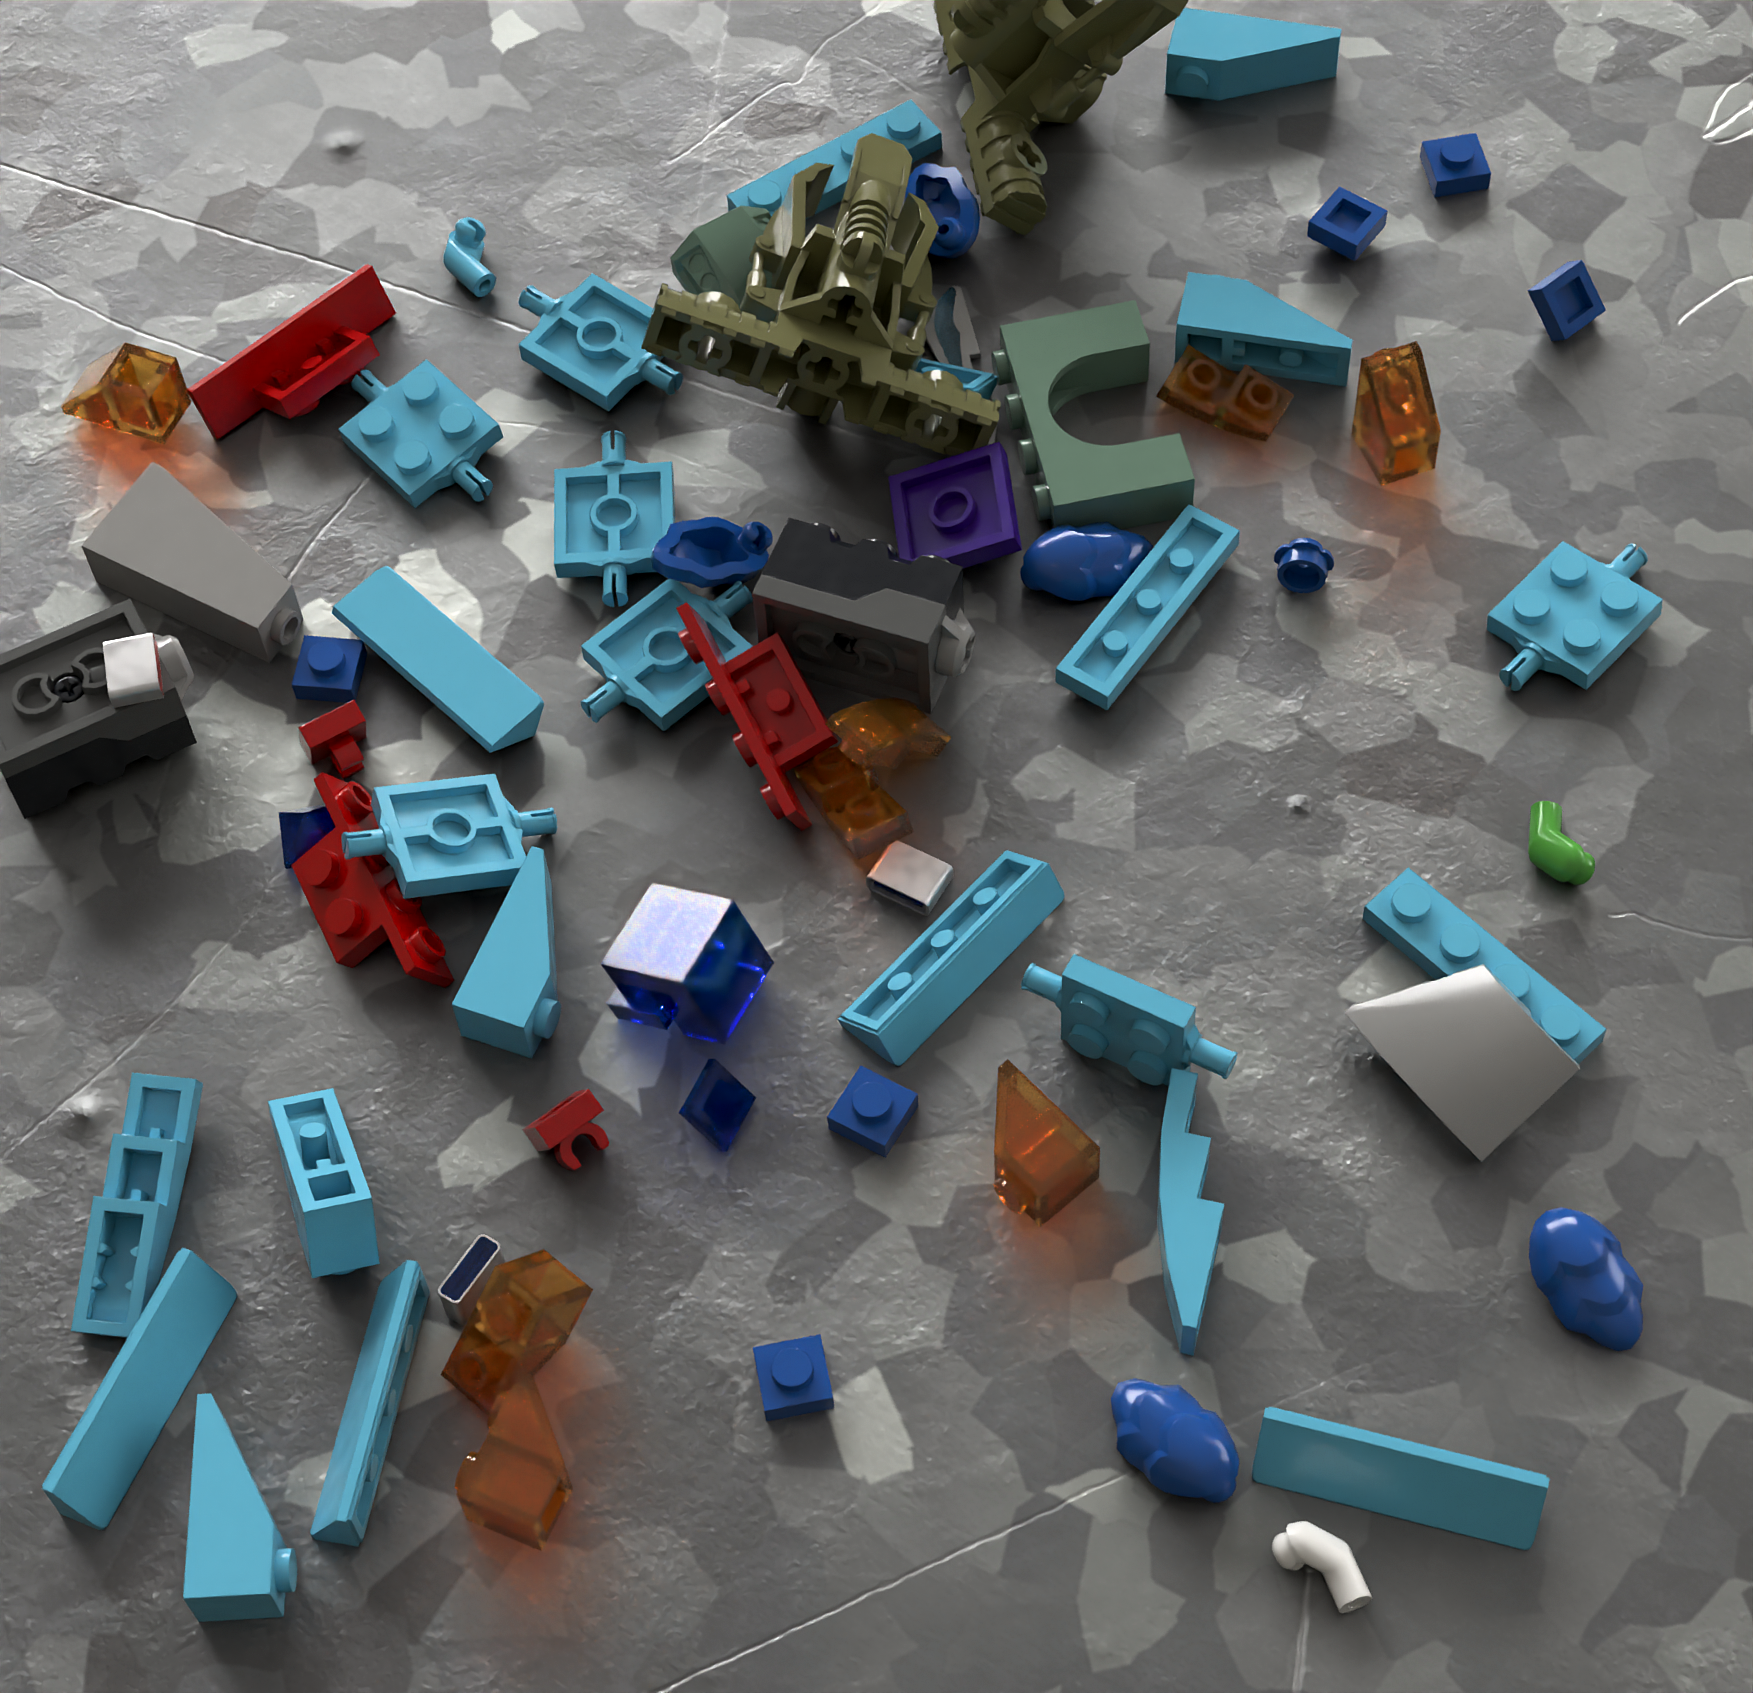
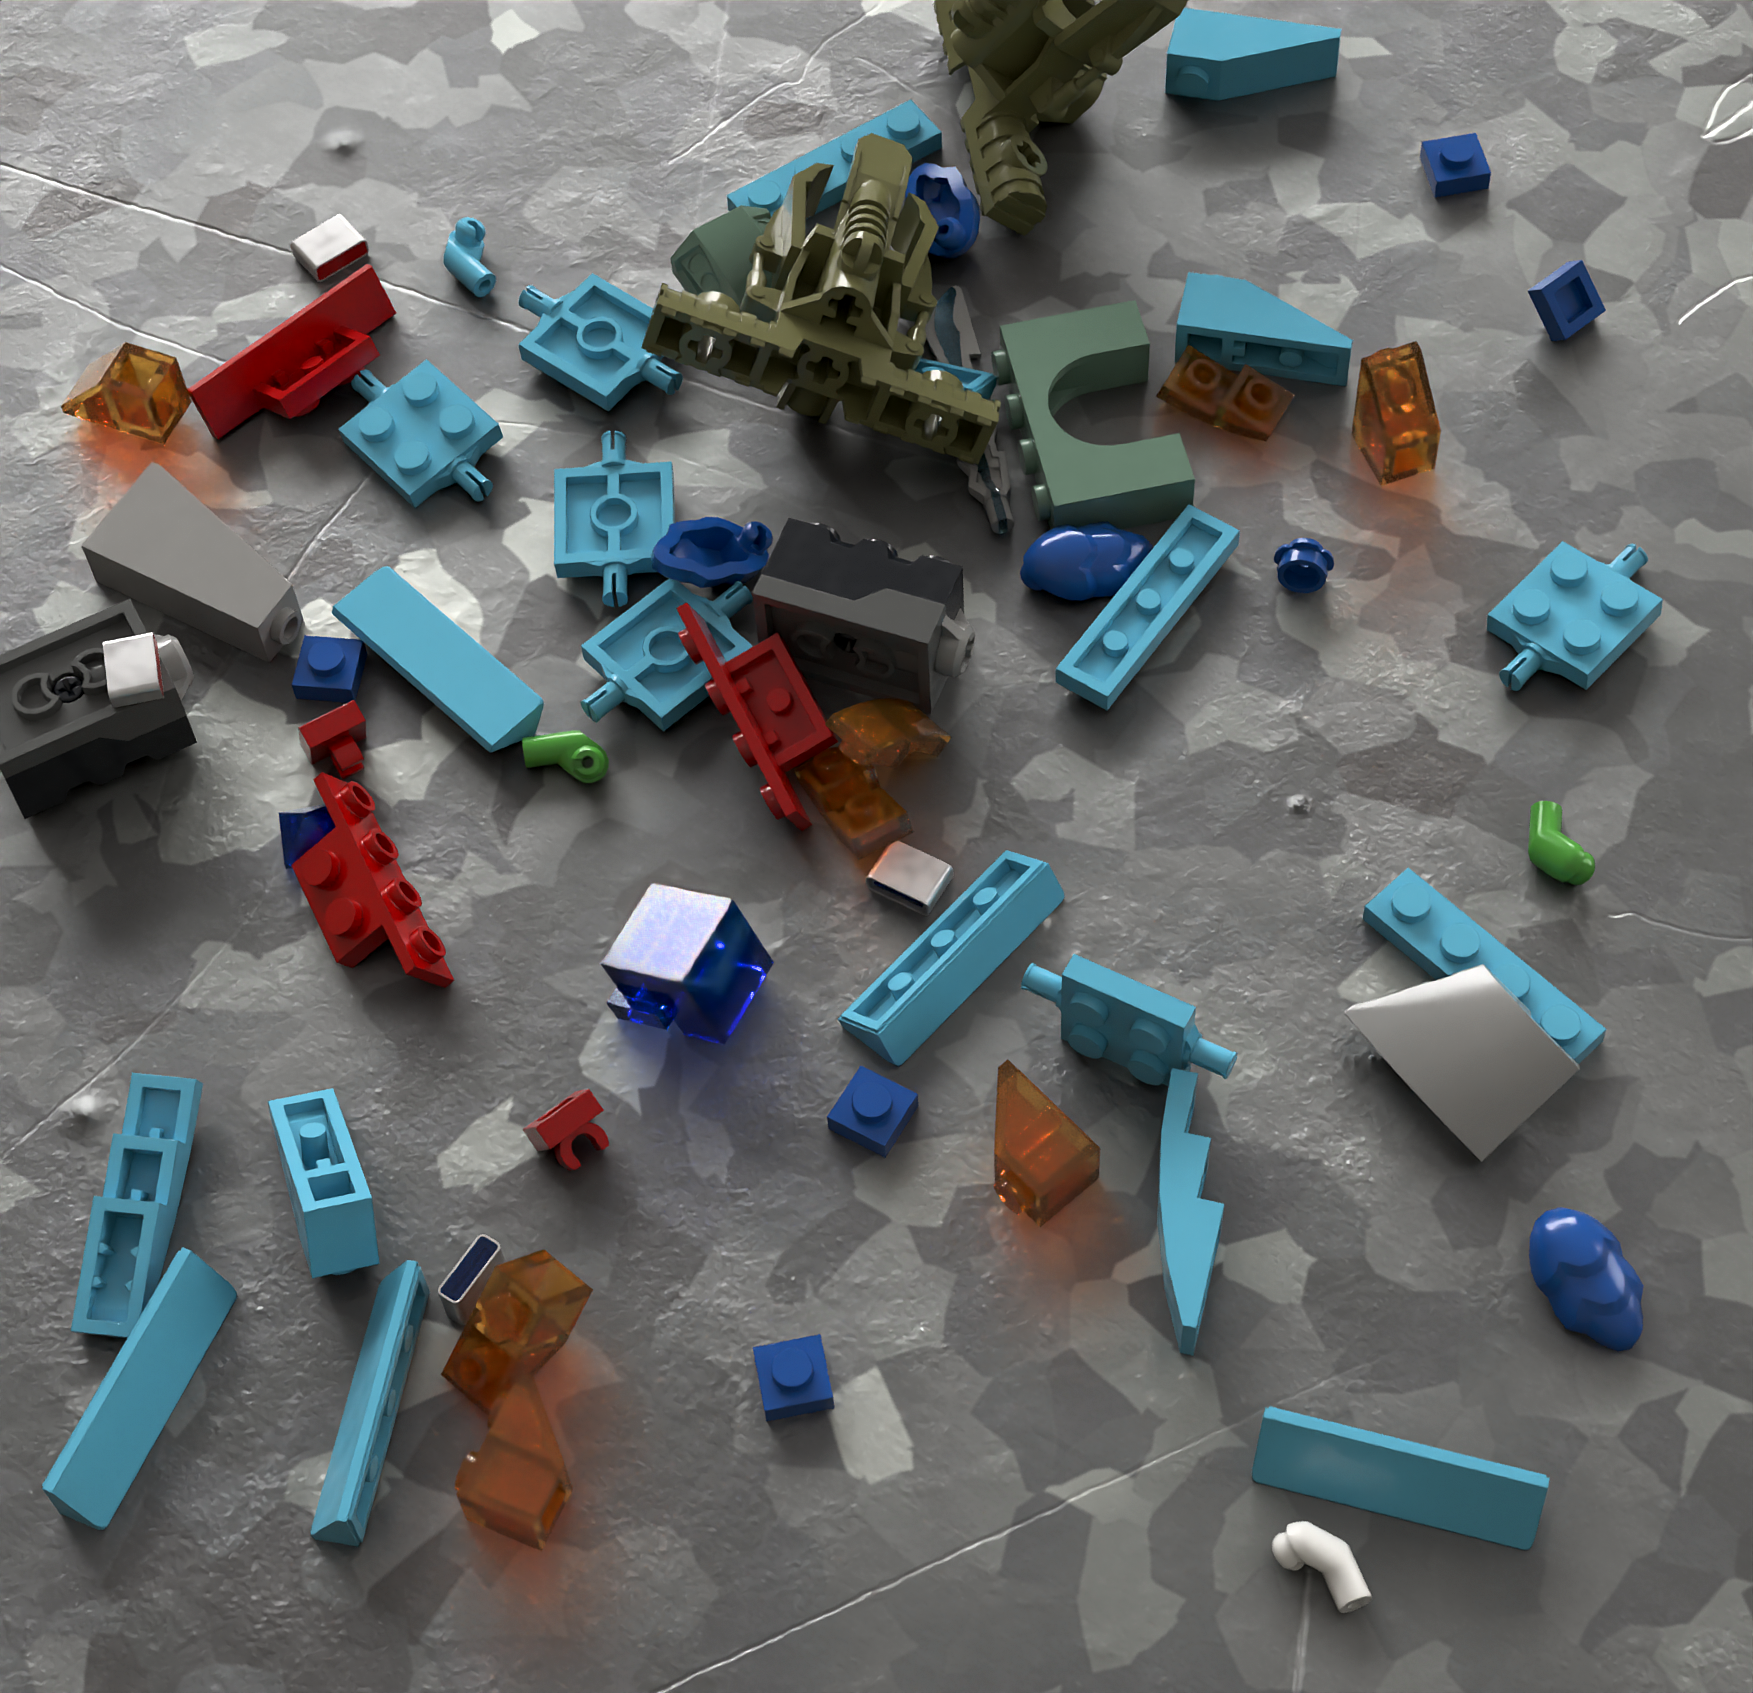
medium azure slope [183,1393,297,1622] -> none
medium azure plate [342,774,557,899] -> none
medium azure slope [452,846,561,1059] -> none
clear blue slope [679,1059,756,1152] -> none
dark purple plate [888,442,1022,568] -> none
blue arm [1111,1378,1240,1503] -> none
blue plate [1307,186,1387,261] -> none
none -> flat silver piece [290,214,369,282]
none -> bright green arm [522,730,609,783]

